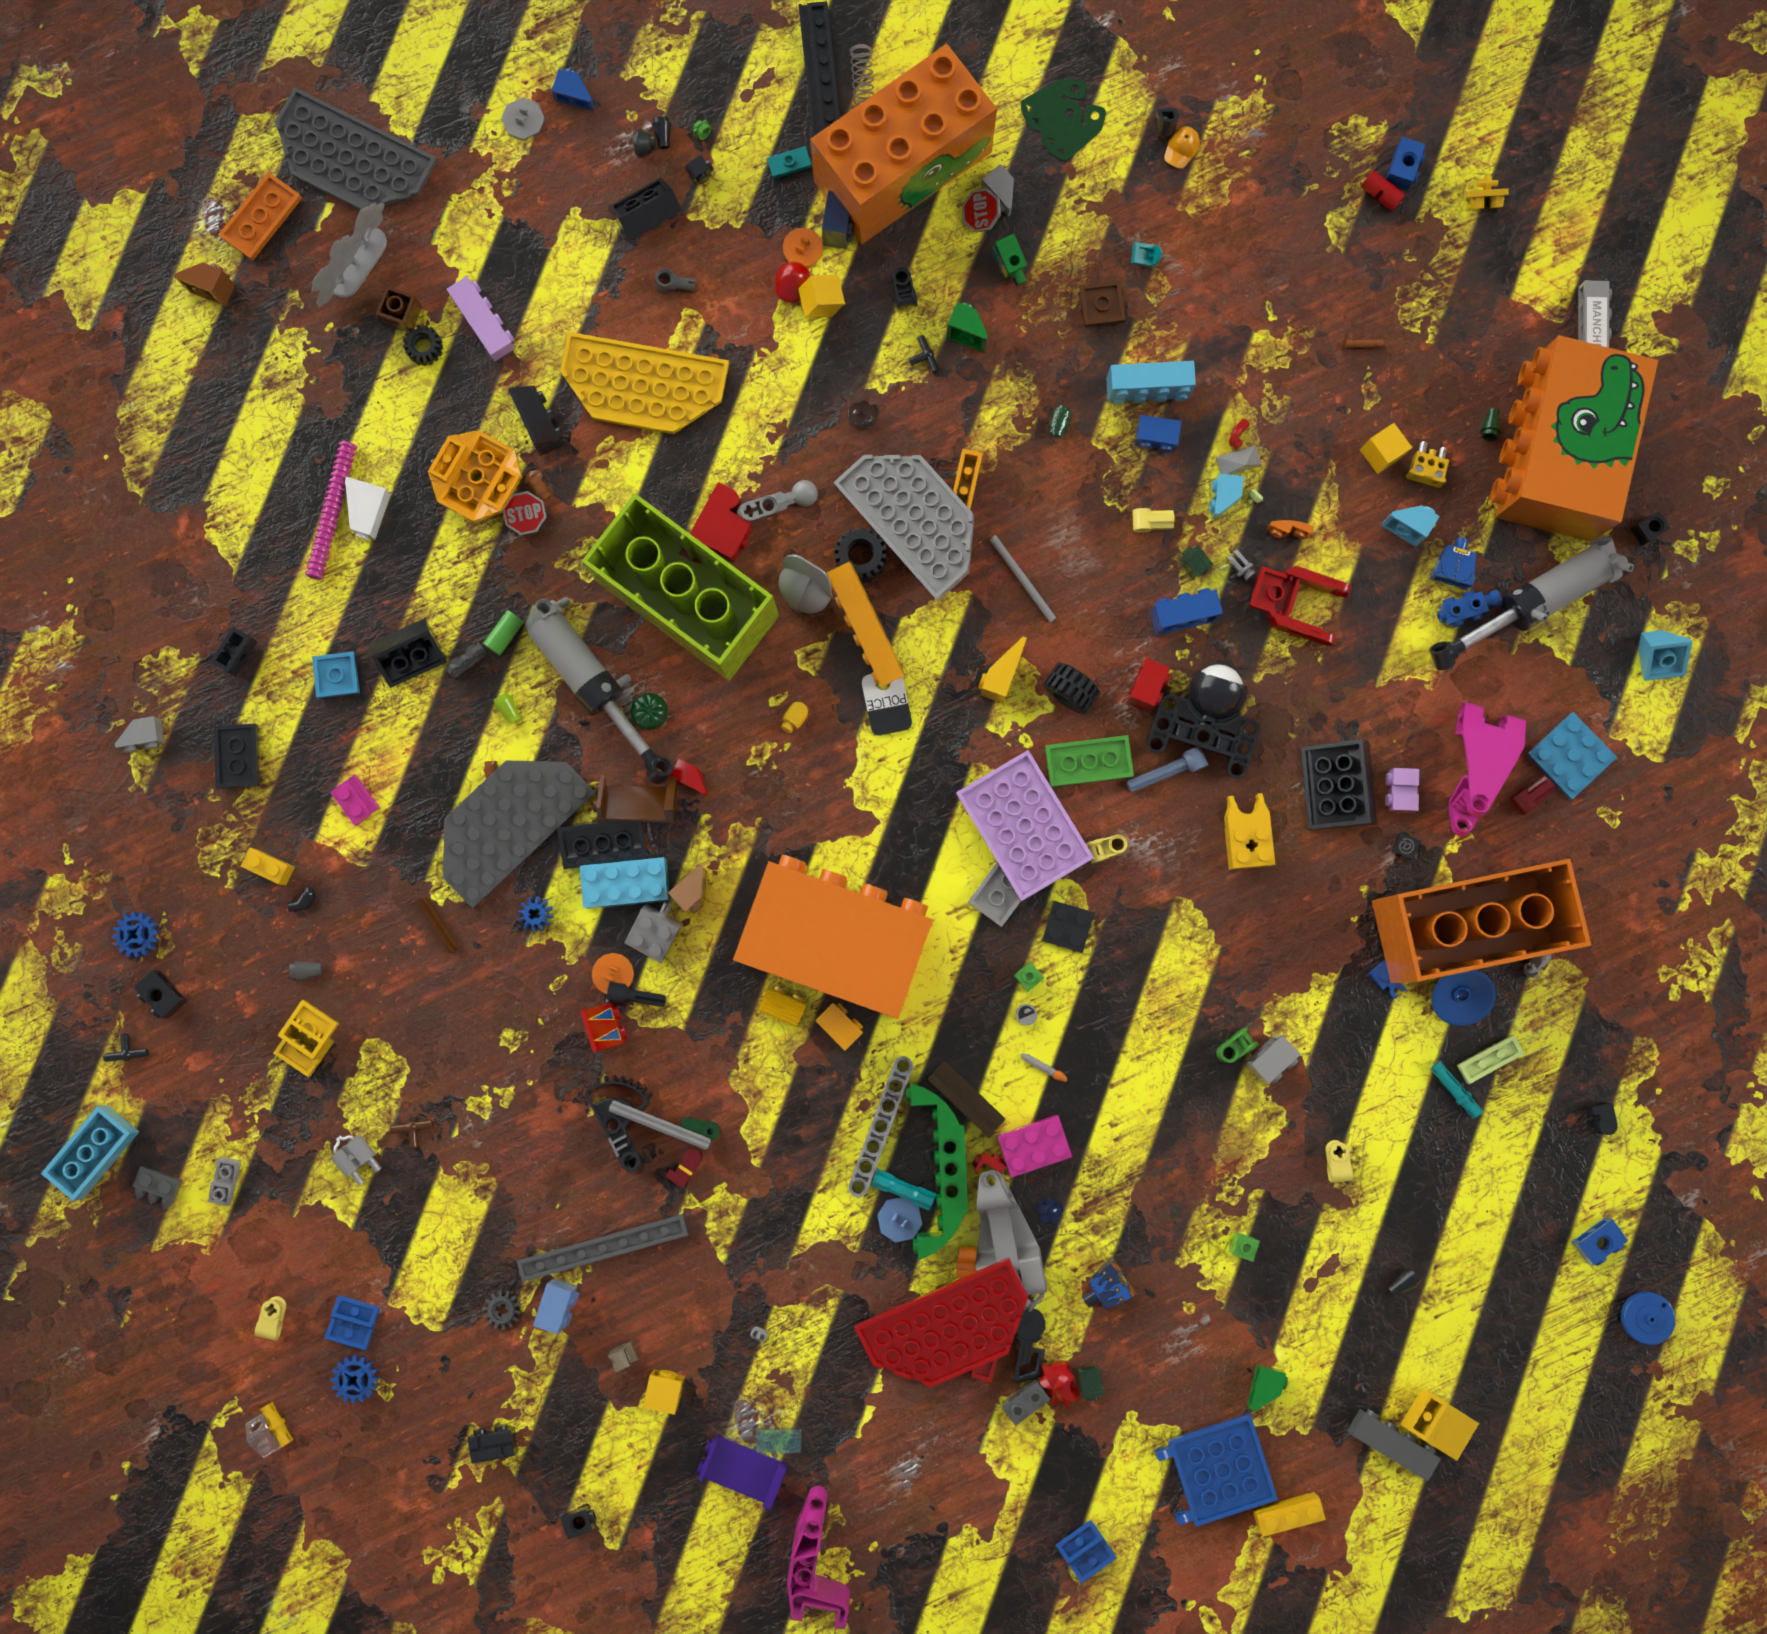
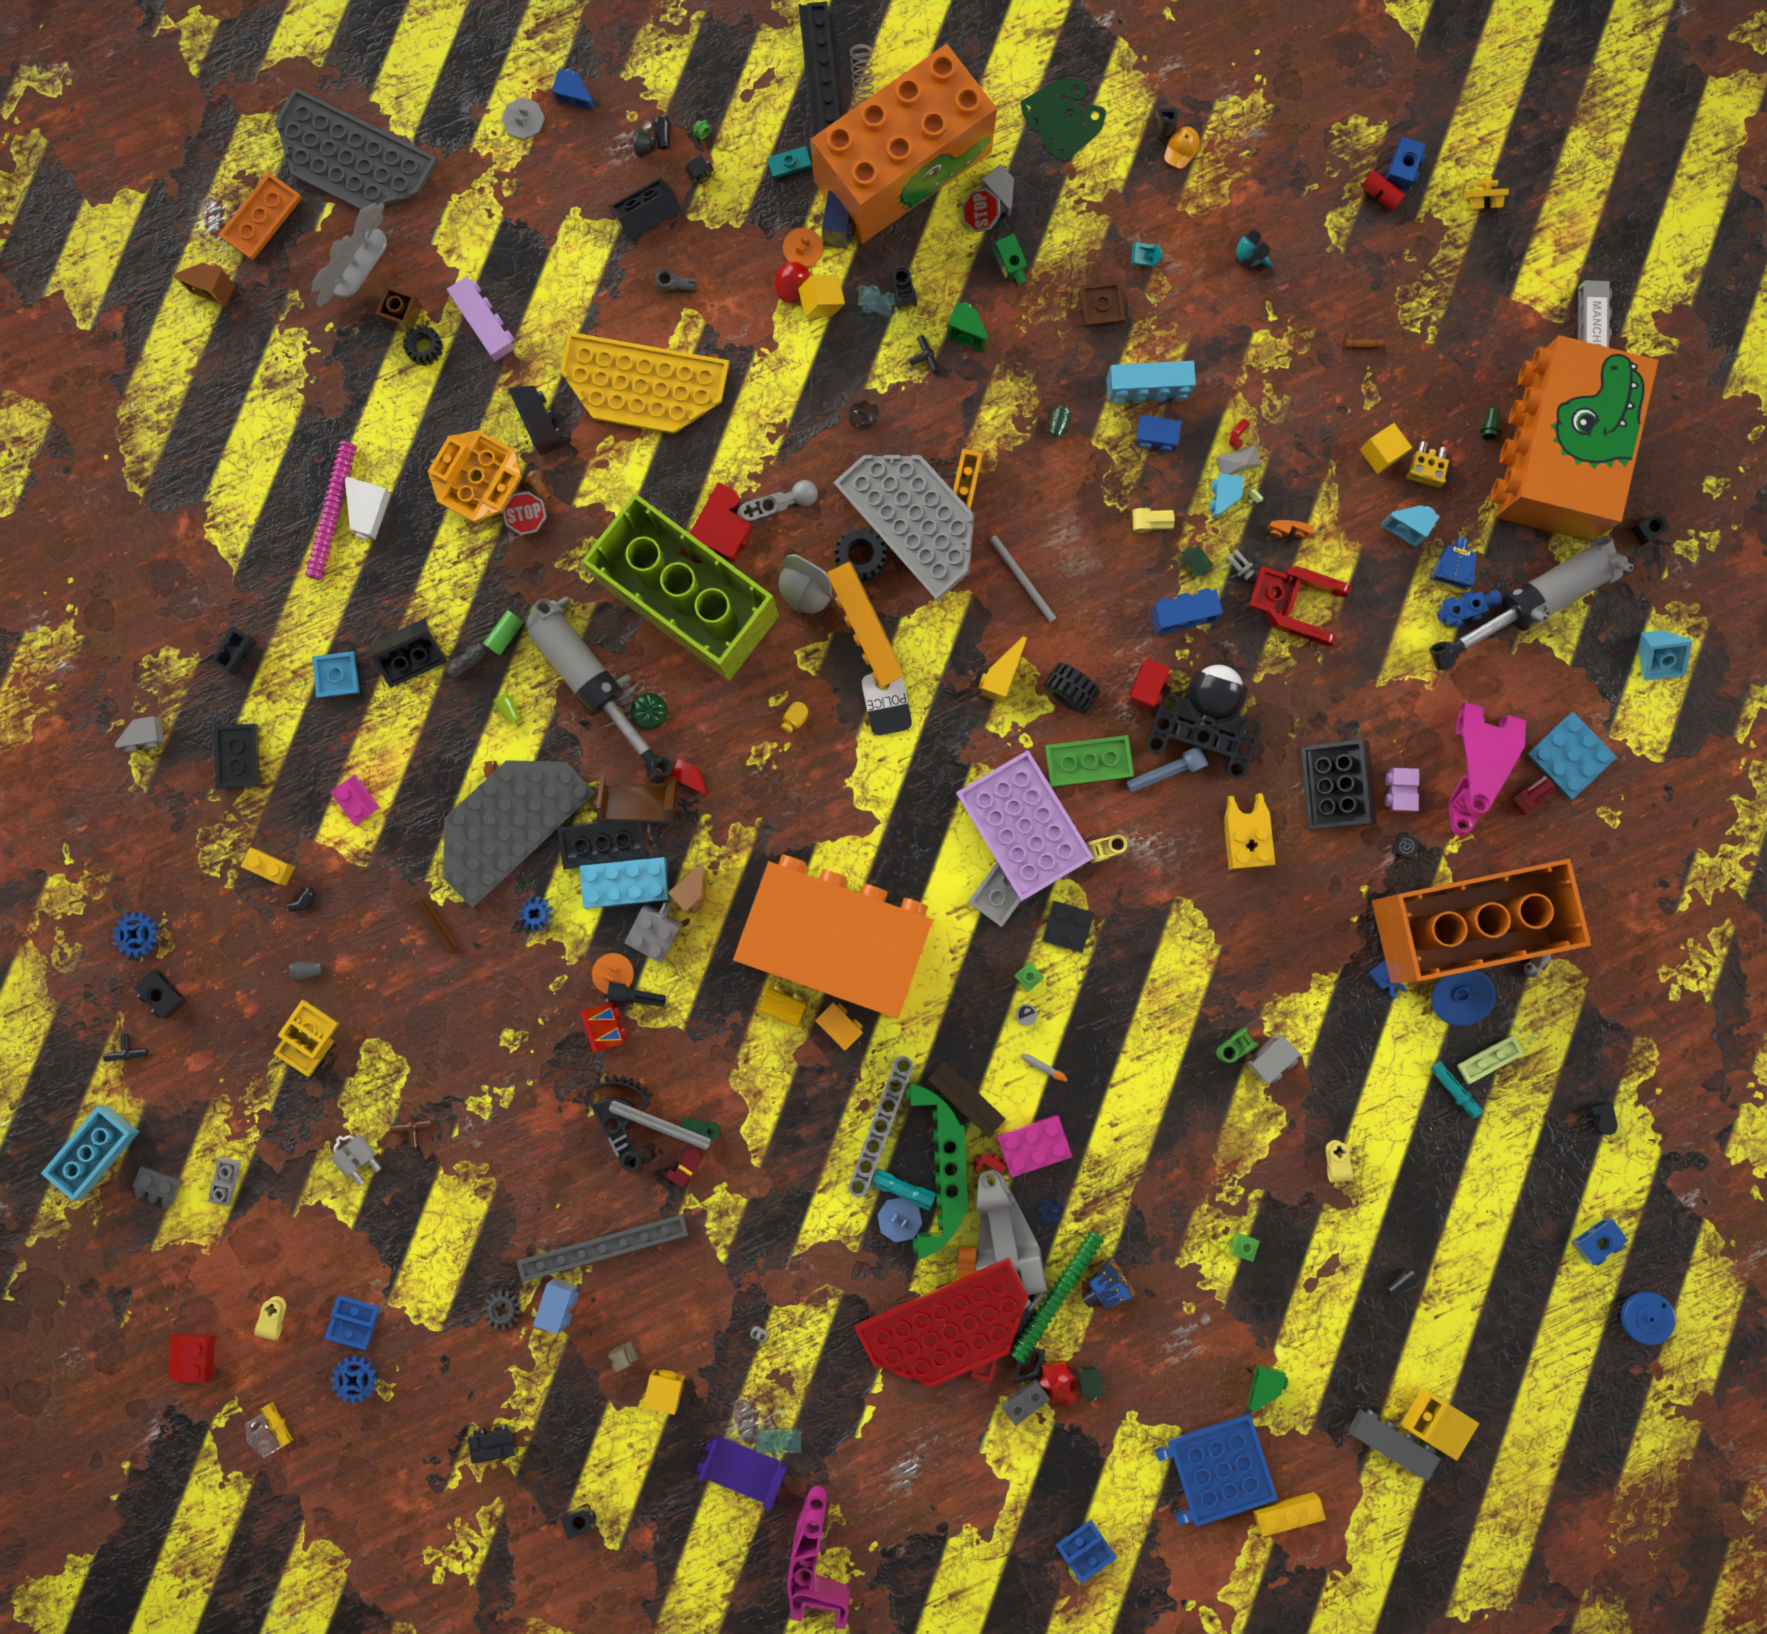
none -> red slope [168,1333,215,1383]
none -> clear light blue hips [858,284,895,317]
none -> green piece [1009,1231,1104,1363]
none -> cap [1235,229,1274,270]

